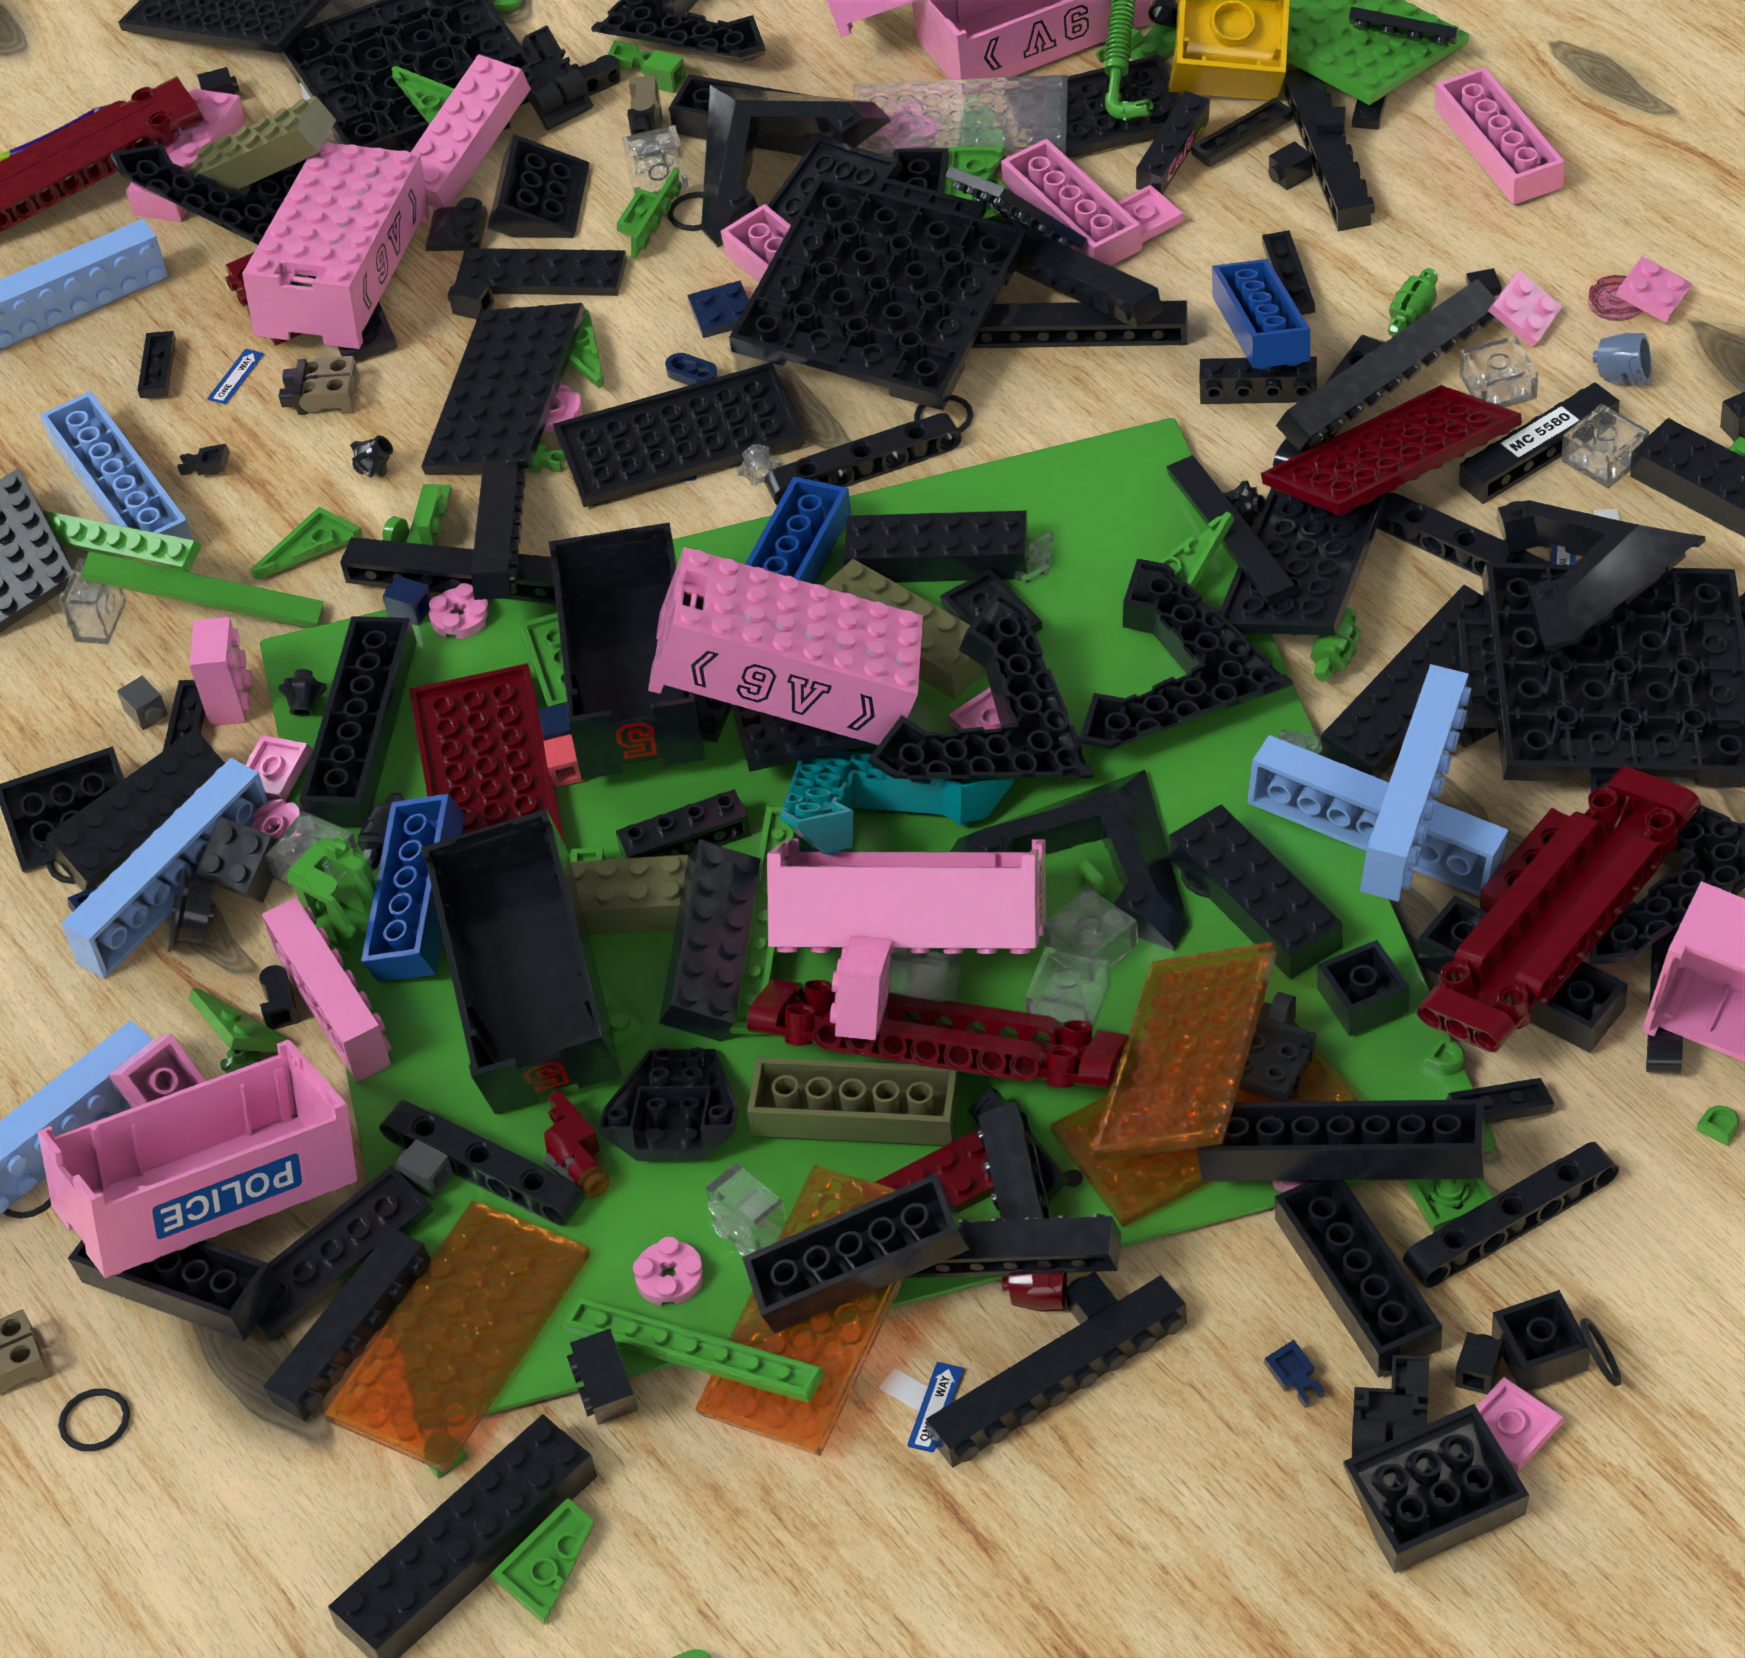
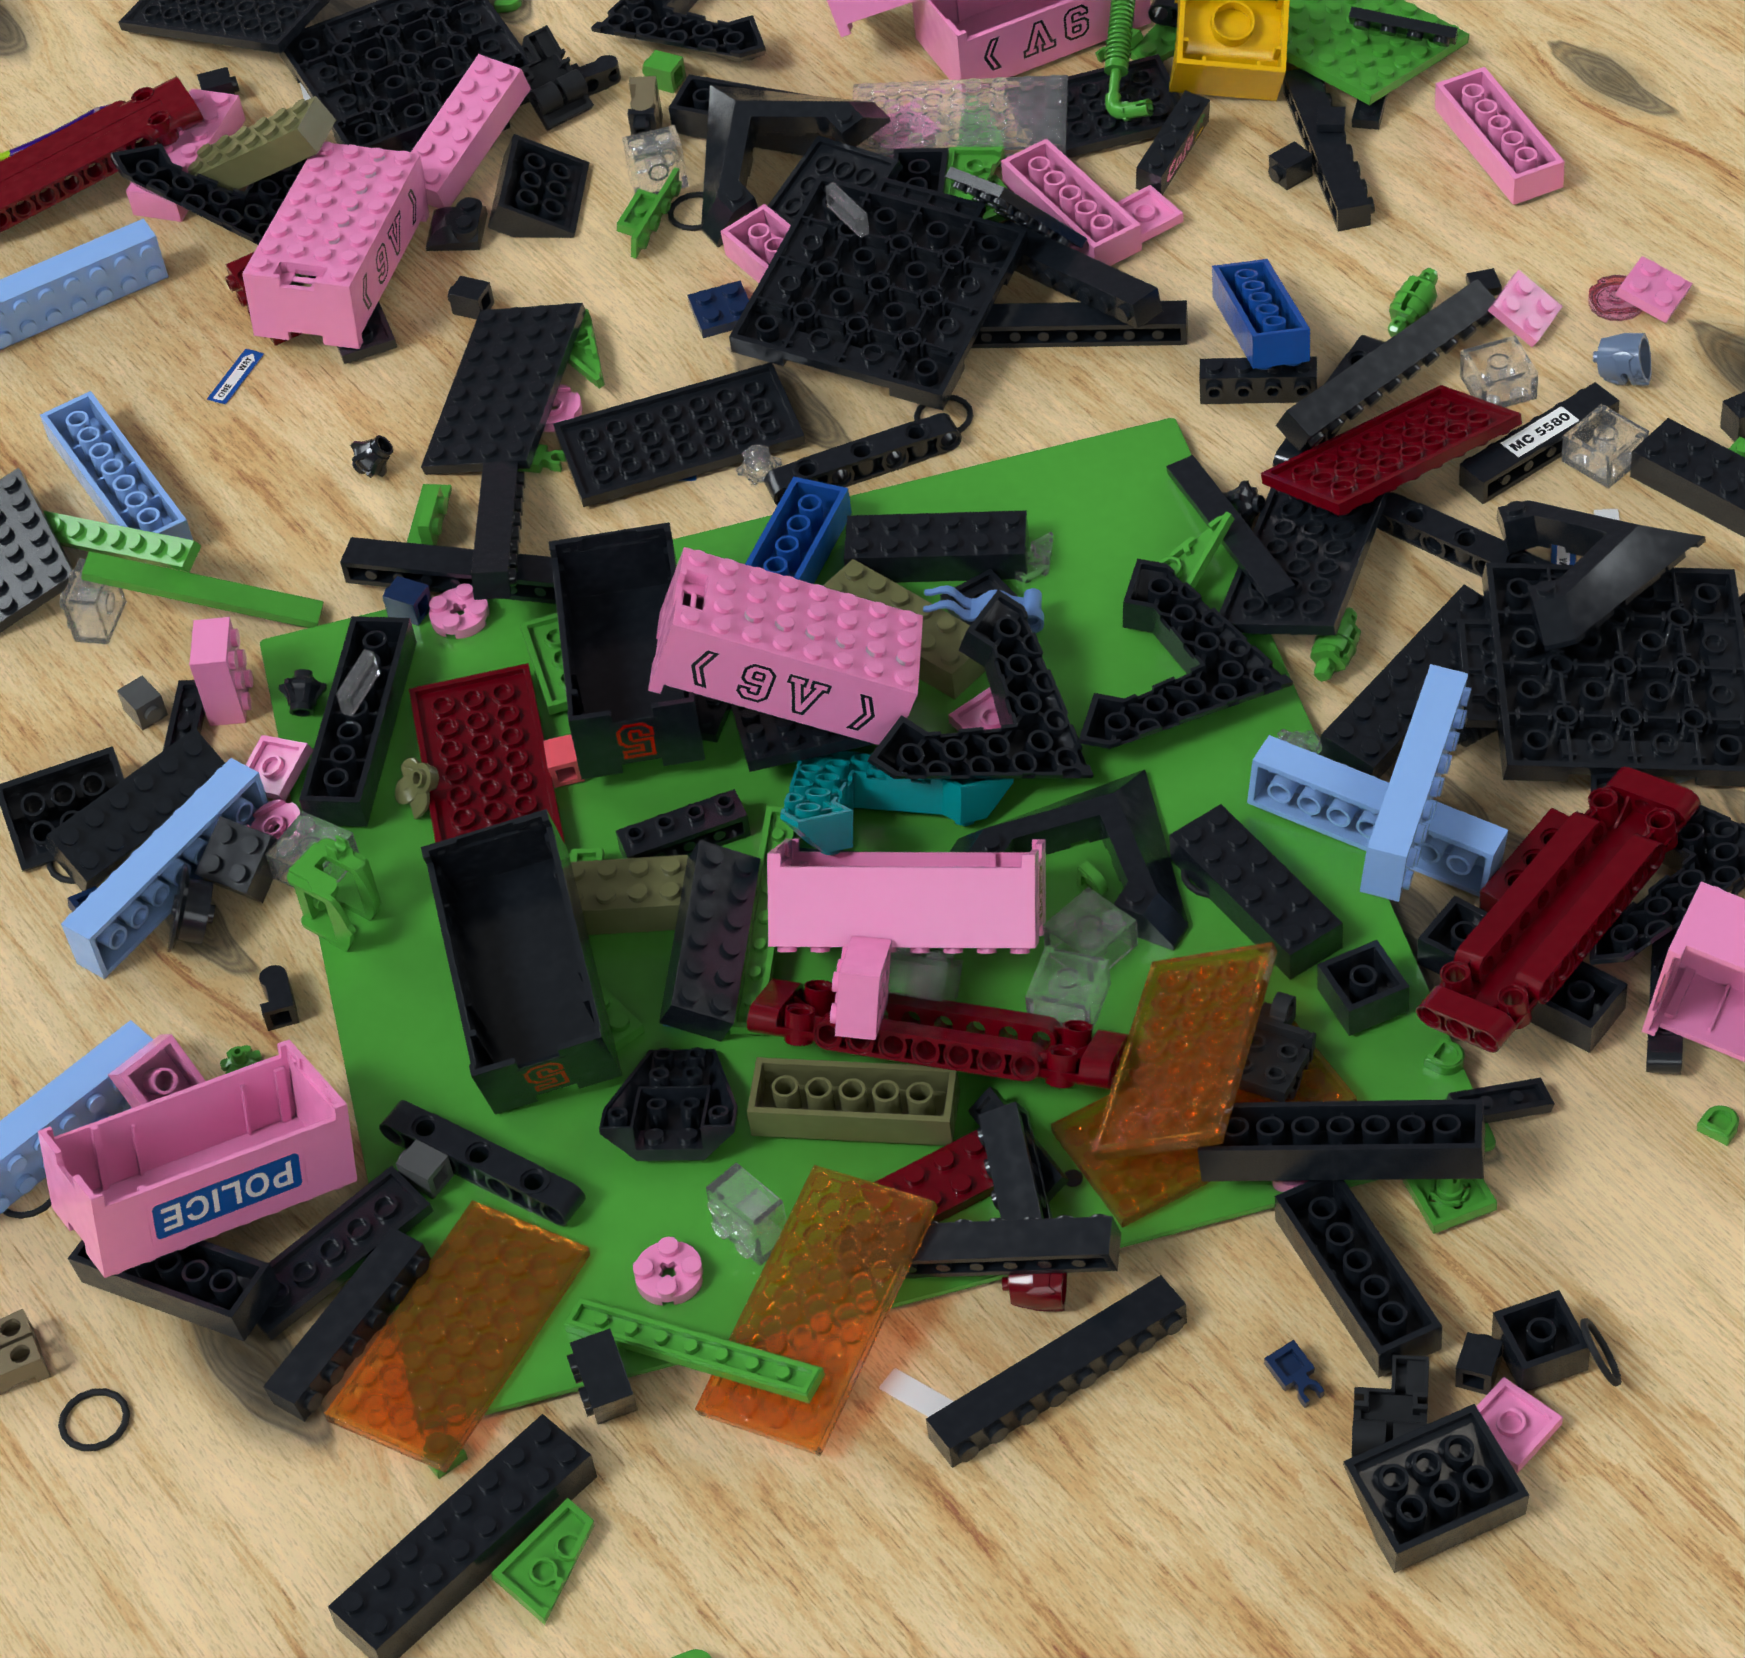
black plate [137,331,176,398] -> none
black plate [177,443,230,476] -> none
bright green wing [189,988,289,1052] -> none
bright green wing [251,507,362,580] -> none
bright pink brick [262,897,392,1083] -> none
dark tan hips [278,355,360,415] -> none
black piece [357,793,405,871] -> none
blue brick [361,794,465,982] -> none
bright green tile [382,516,410,542] -> none
bright green wing [391,66,454,125] -> none
black plate [455,248,627,296] -> none
dark blue brick [538,703,571,741] -> none
dark red plate [544,1089,610,1198] -> none
bright green plate [608,40,653,70] -> none
dark blue plate [665,353,718,385] -> none
black brick [742,1173,970,1334] -> none
sticker [907,1362,963,1453] -> none
black brick [1065,1272,1118,1324] -> none
black plate [1191,98,1293,167] -> none
black plate [1262,230,1315,315] -> none
black beam [1403,1142,1619,1288] -> none
none -> clear tile [336,650,380,716]
none -> olive plate [395,758,439,819]
none -> clear tile [825,182,869,238]
none -> medium blue flag [923,585,1044,633]

